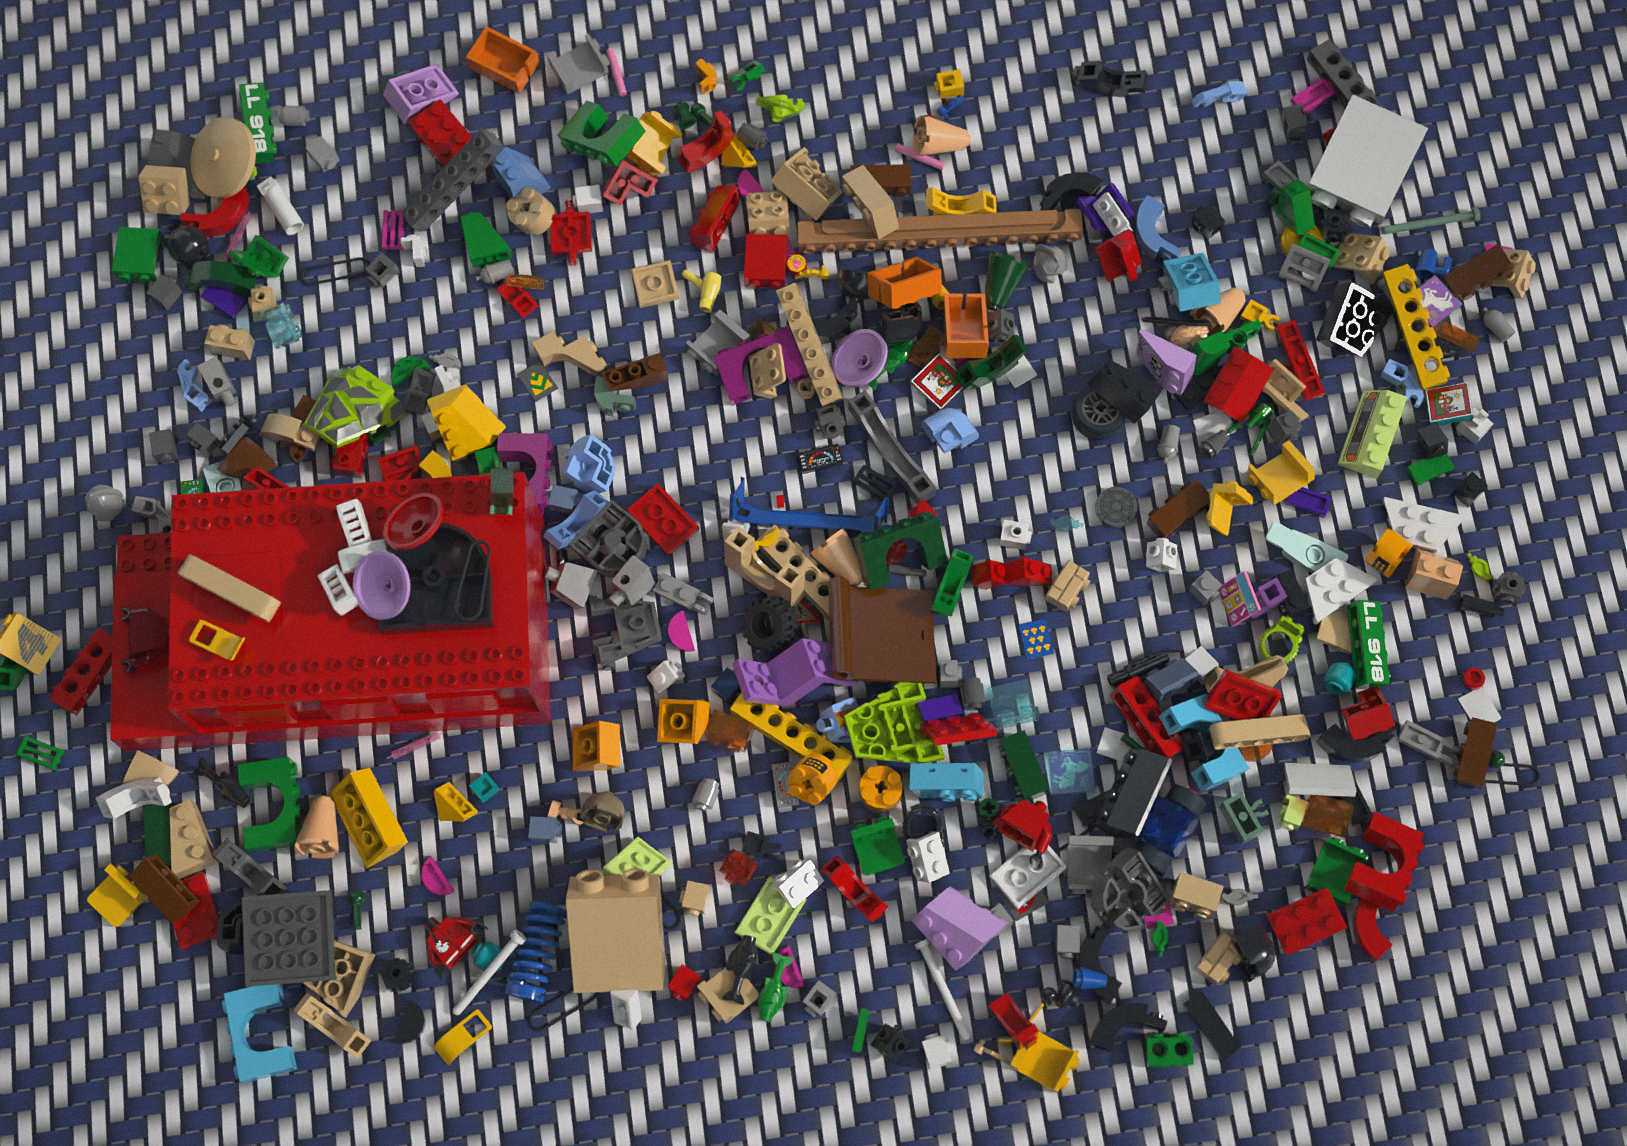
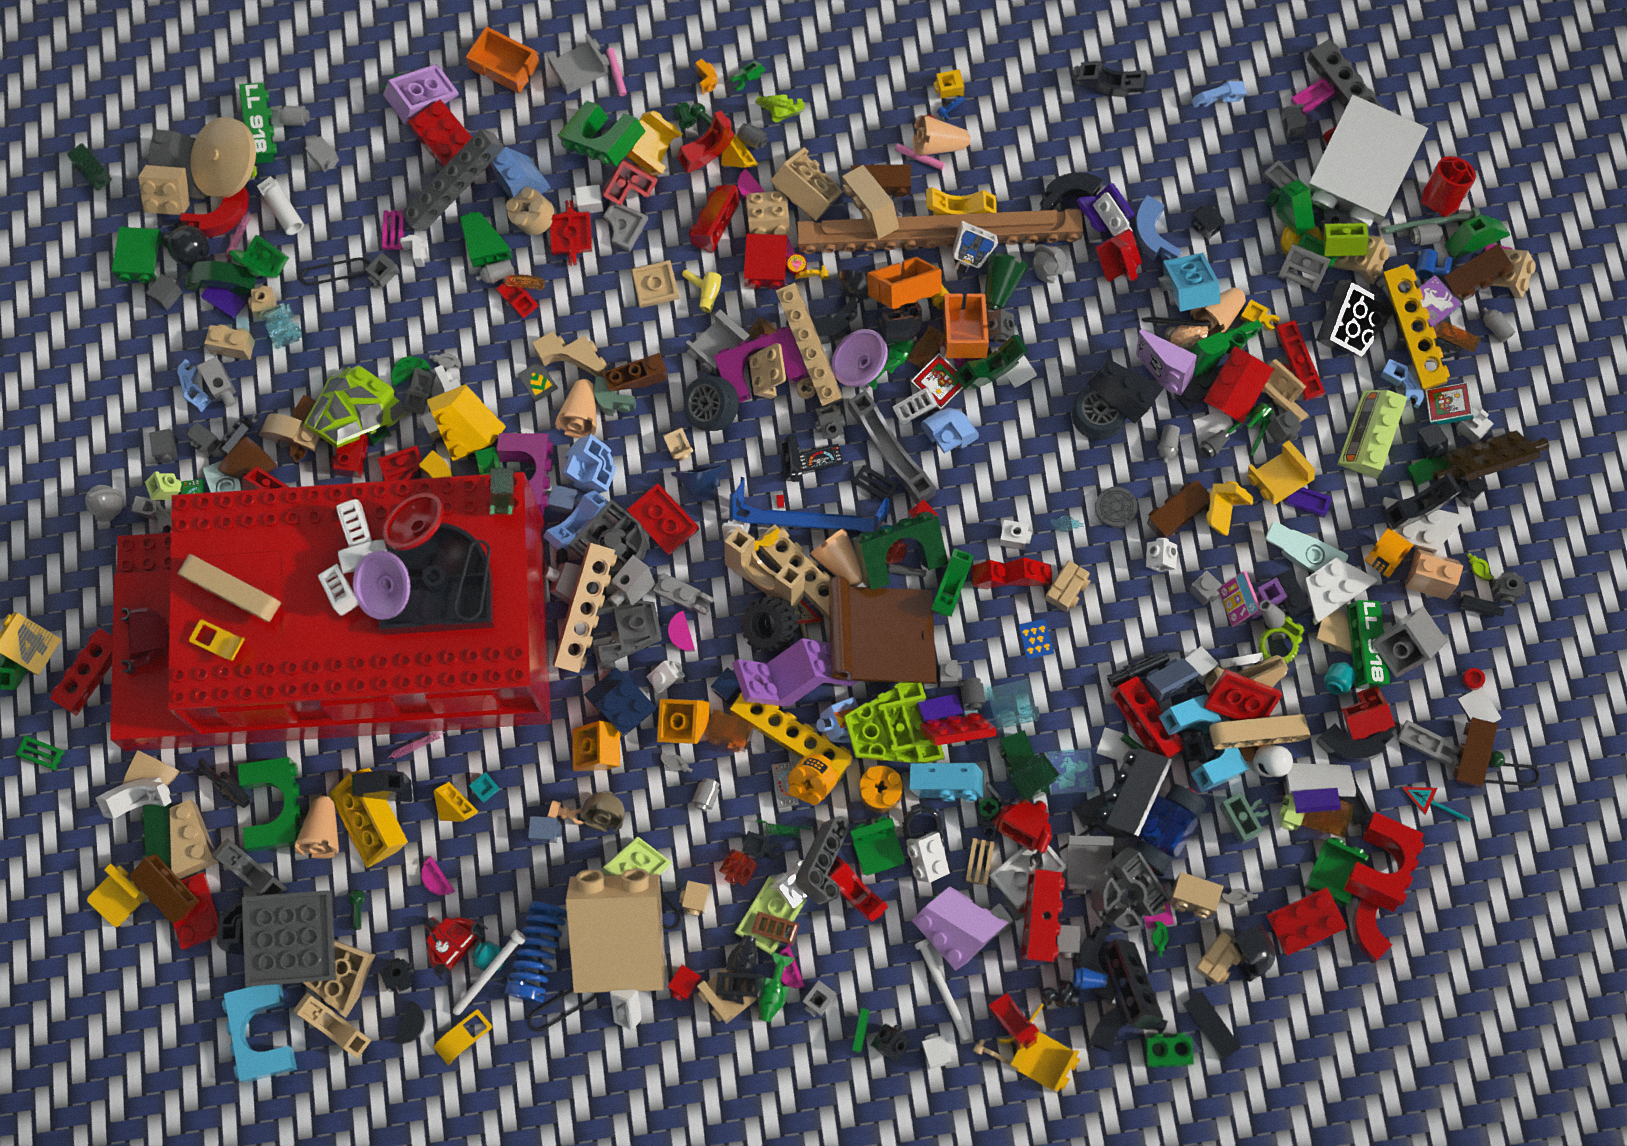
none -> clear green brick [67,143,112,191]
none -> yellowish green brick [145,471,182,500]
none -> black slope [352,770,413,802]
none -> tan brick [552,542,617,673]
none -> light nougat cone [555,379,597,438]
none -> dark blue bracket [584,667,656,737]
none -> light grey tile [603,201,648,252]
none -> light grey piece [661,753,693,773]
none -> tan bracket [663,427,693,461]
none -> dark blue hat [671,464,725,496]
none -> black wheel [683,376,739,431]
none -> black slope [716,972,765,998]
none -> dark orange slope [751,911,800,947]
none -> green piece [755,820,812,838]
none -> black hinge [779,435,802,482]
none -> dark grey beam [795,816,849,905]
none -> white slope [893,387,939,425]
none -> torso [952,221,998,273]
none -> tan tile [965,838,995,886]
none -> black piece [985,782,1013,810]
none -> clear green brick [1009,754,1060,804]
none -> red brick [1020,869,1065,963]
none -> black brick [1102,938,1164,1030]
none -> white tile [1219,652,1263,668]
none -> white helmet [1253,745,1293,777]
none -> light grey cone [1259,600,1285,629]
none -> dark purple tile [1293,788,1341,813]
none -> lime brick [1323,223,1369,256]
none -> light grey slope [1372,606,1448,678]
none -> black arch [1383,474,1462,530]
none -> piece [1401,787,1470,822]
none -> light grey brick [1410,223,1443,246]
none -> red cylinder [1421,156,1476,217]
none -> dark brown plate [1432,430,1550,482]
none -> green slope [1445,214,1510,260]

